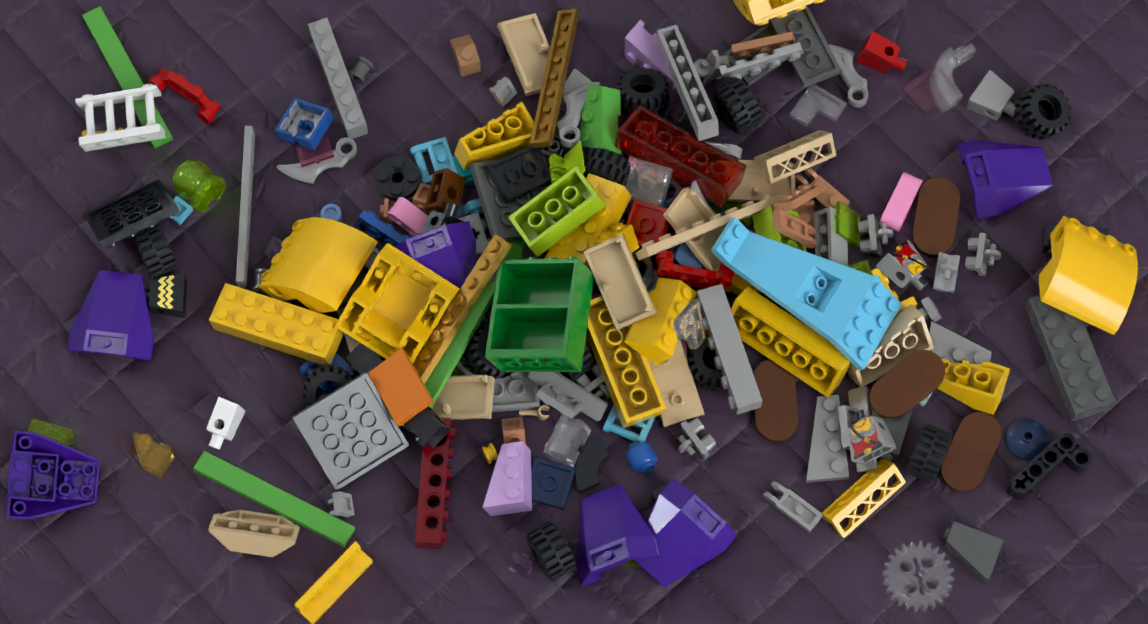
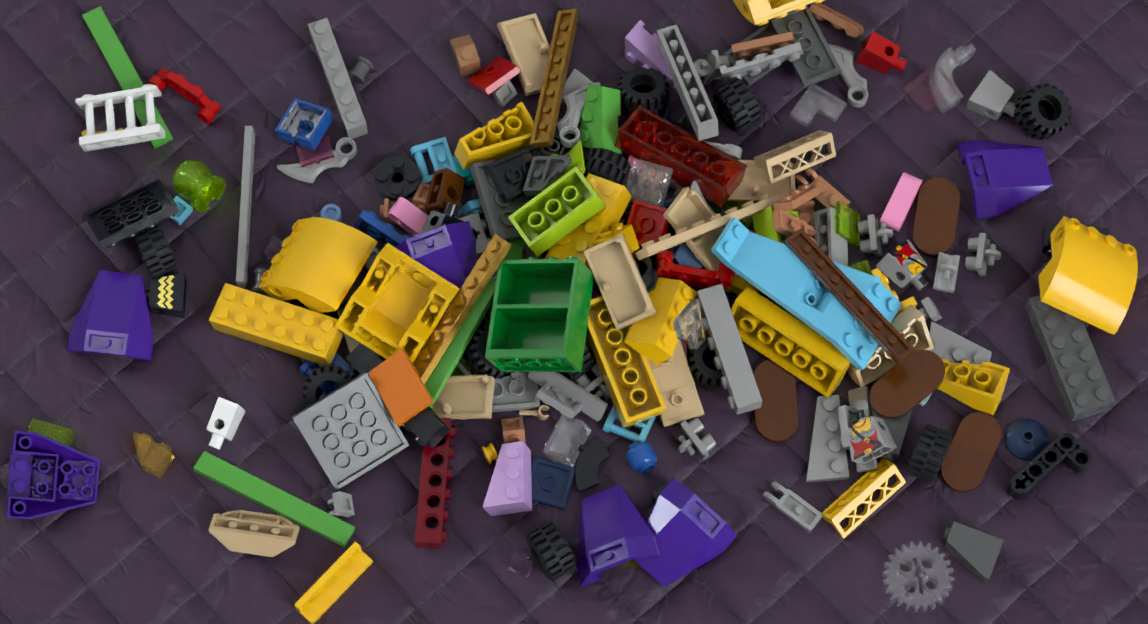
none -> red plate [467,56,521,95]
none -> dark grey wing [523,155,572,196]
none -> reddish brown tile [784,228,915,364]
none -> nougat hinge [809,3,865,38]

